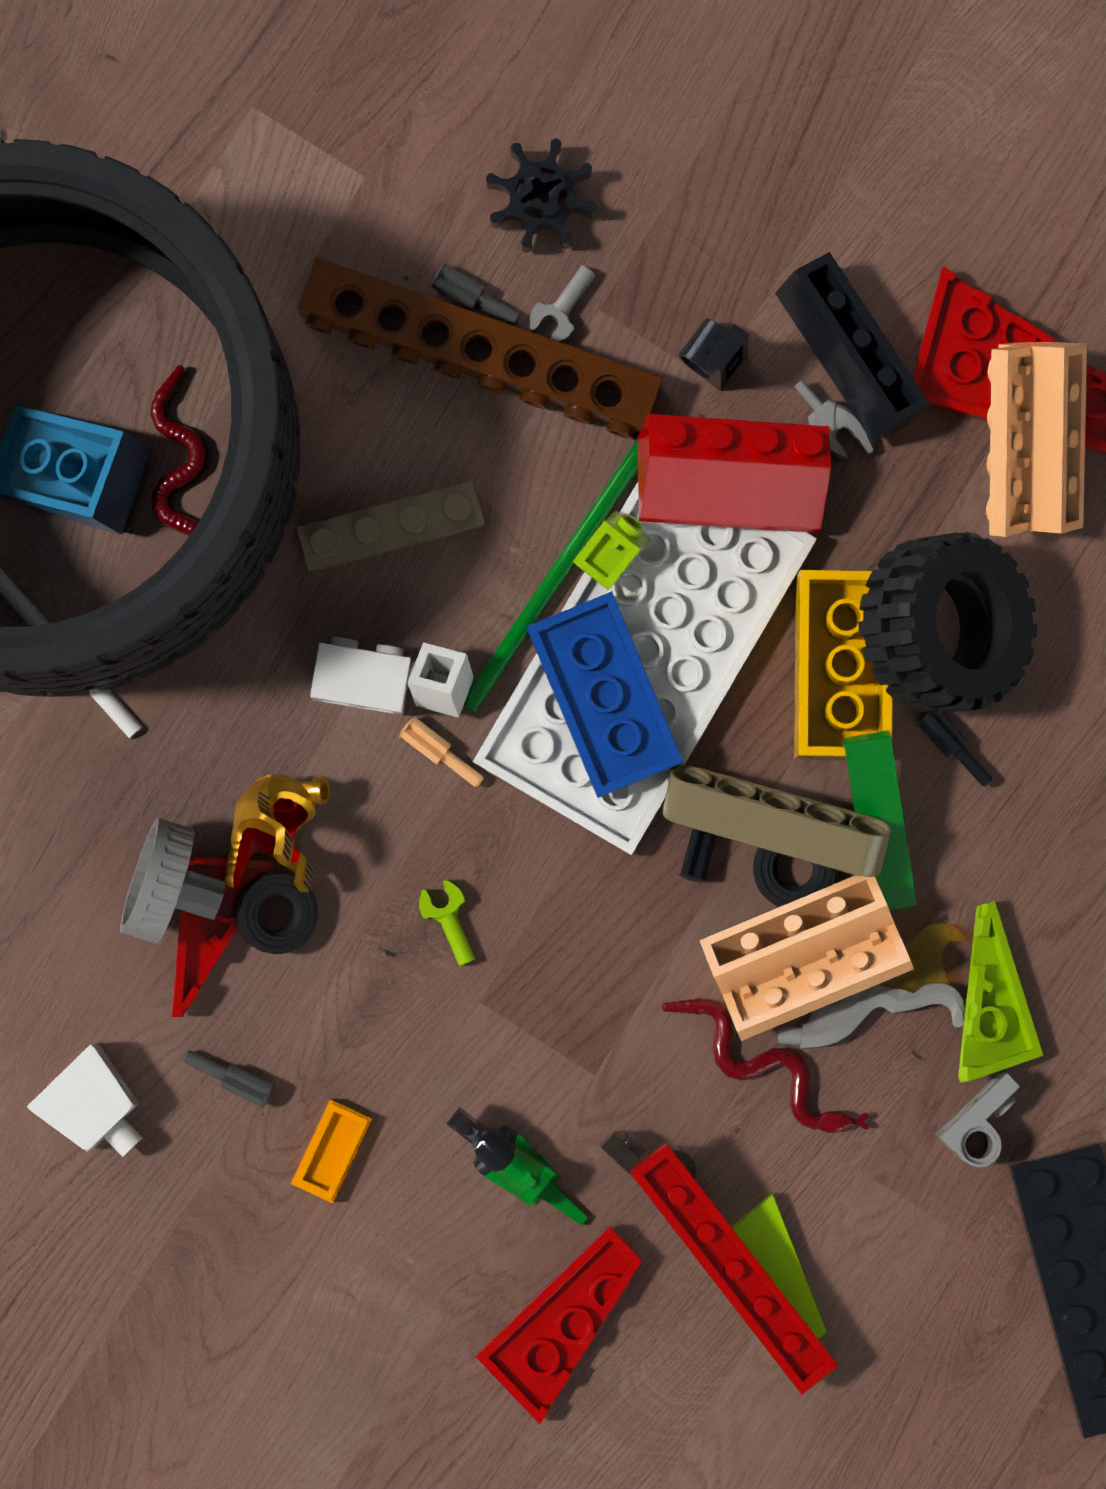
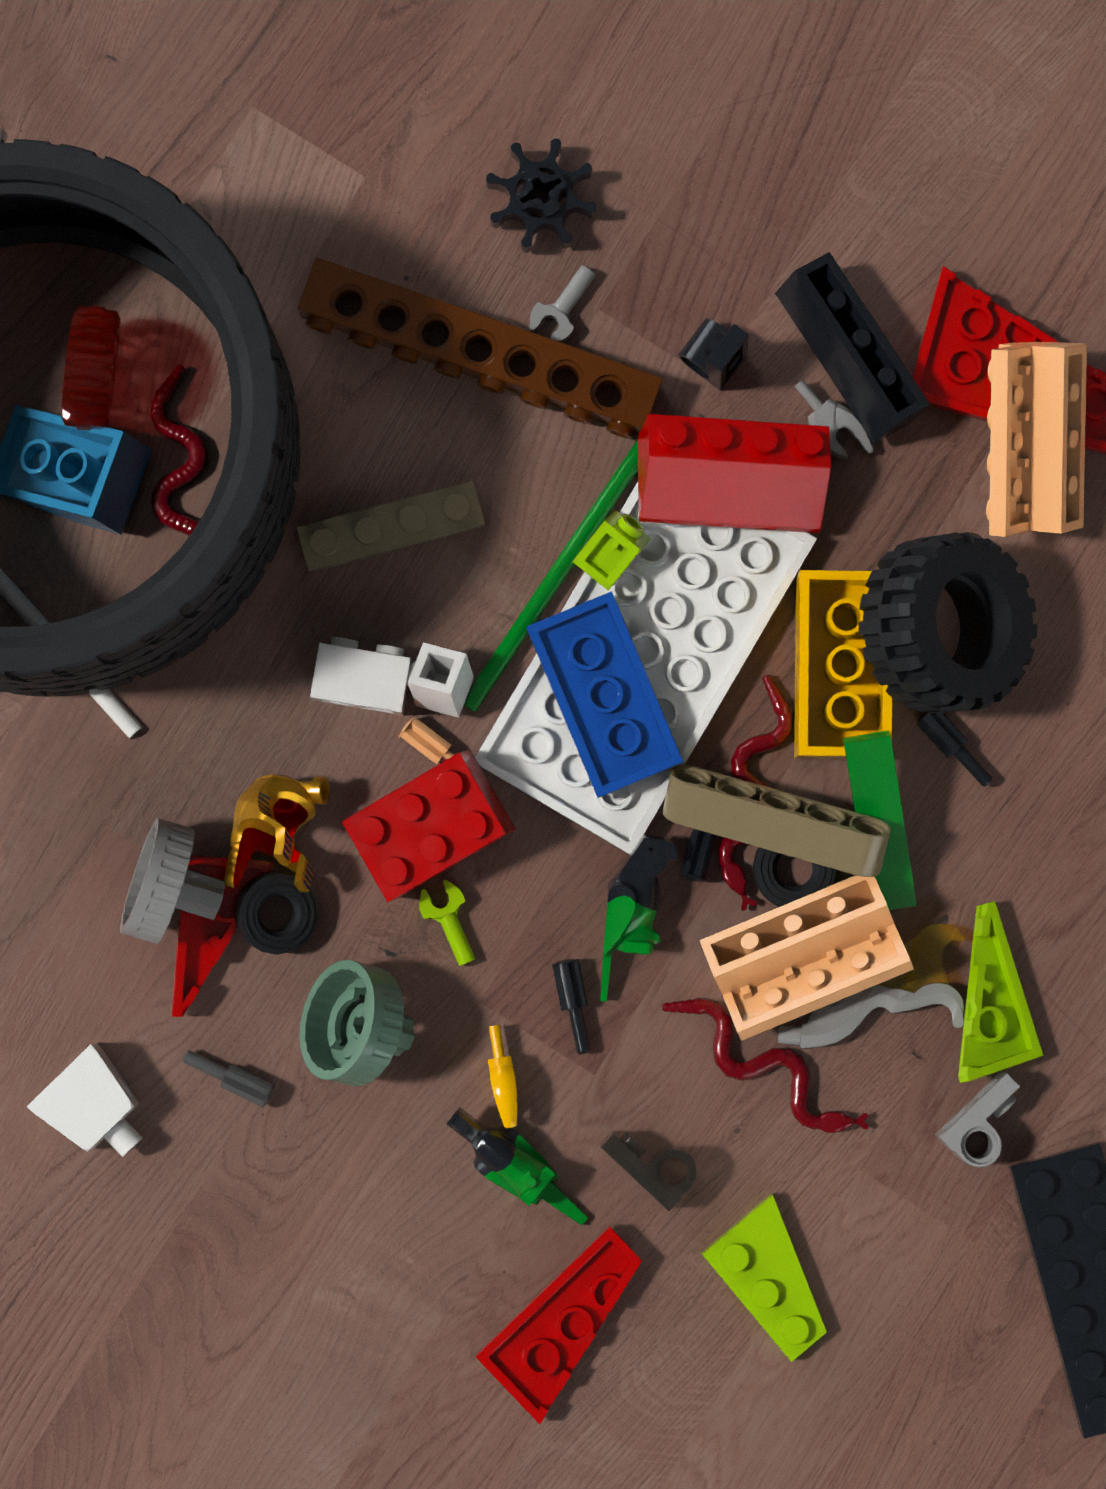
light orange tile [291,1099,372,1204] -> none
dark grey axle [432,263,521,325] -> none
red plate [629,1142,838,1395] -> none
none -> clear red gear [61,305,121,431]
none -> sand green piece [300,960,415,1086]
none -> red brick [342,750,516,903]
none -> yellow hand [488,1025,517,1128]
none -> black axle [552,959,590,1055]
none -> animal [600,834,677,1002]
none -> dark red animal [718,675,792,911]

